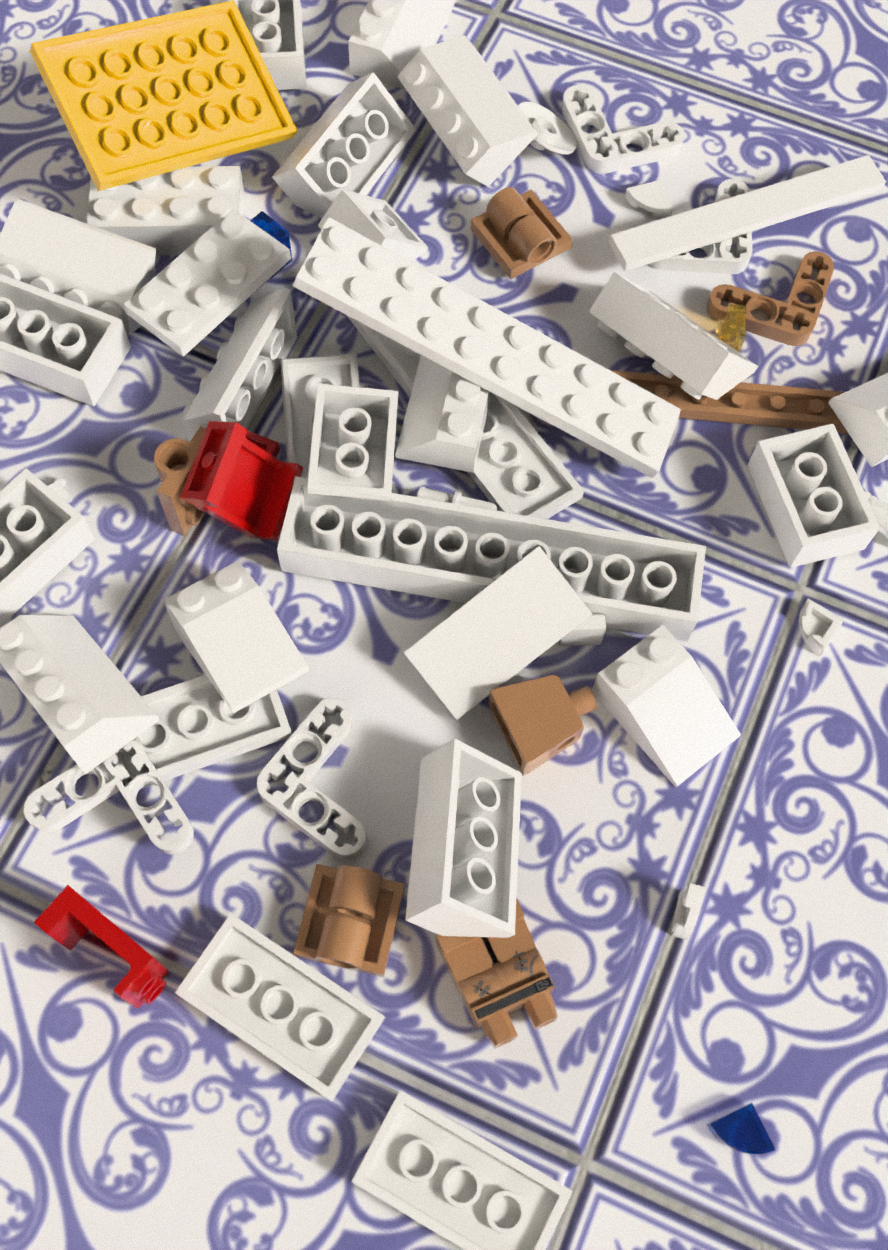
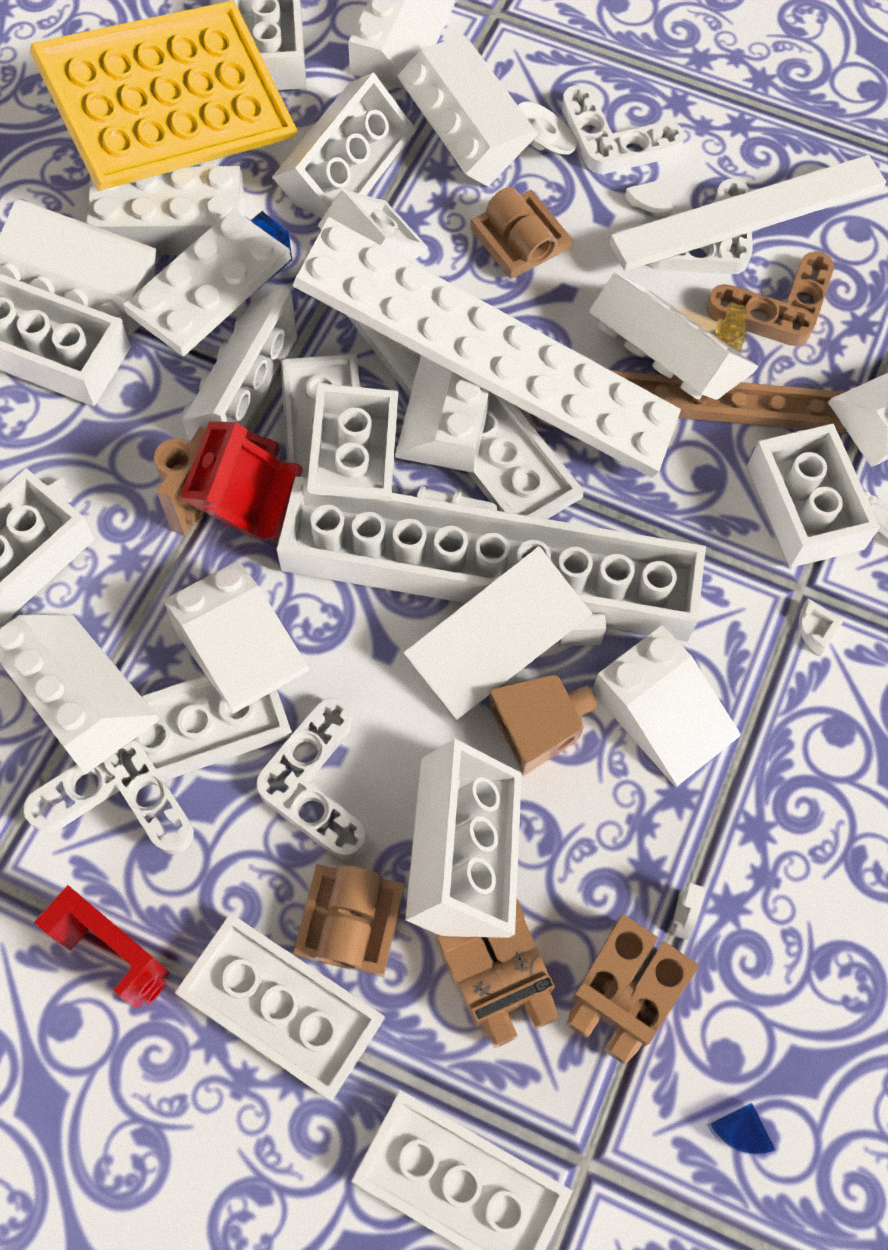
none -> medium nougat hips [566,914,700,1064]

